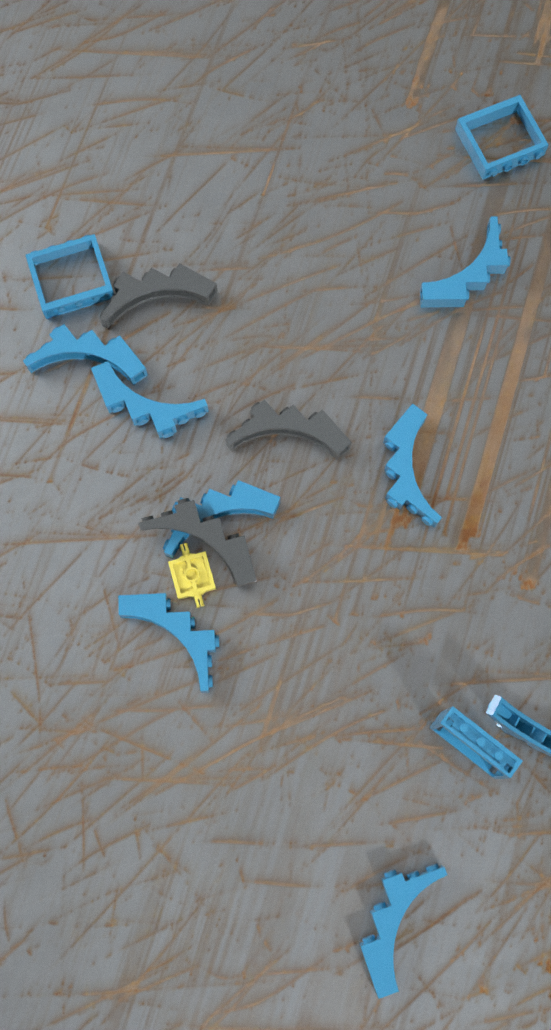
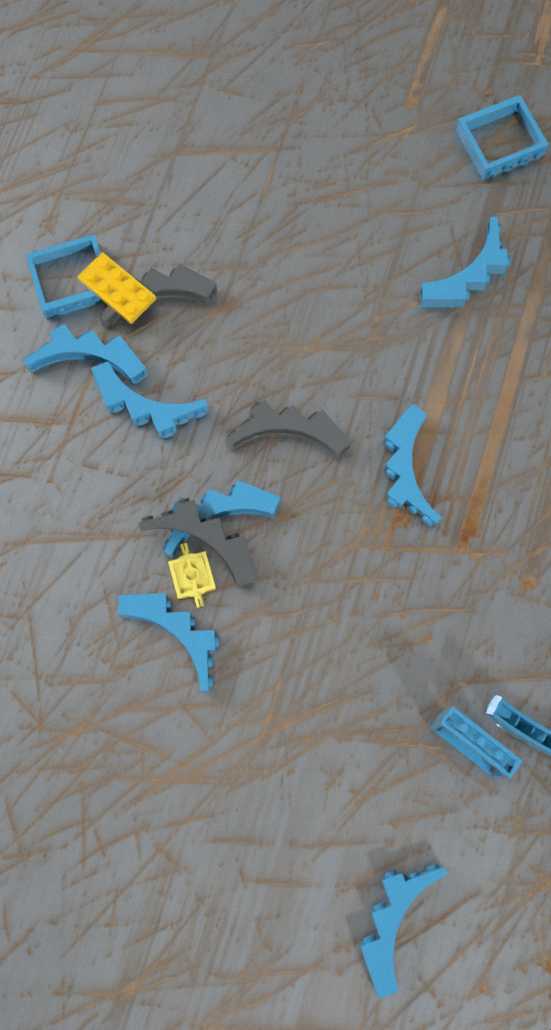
none -> yellow plate [77,252,156,324]

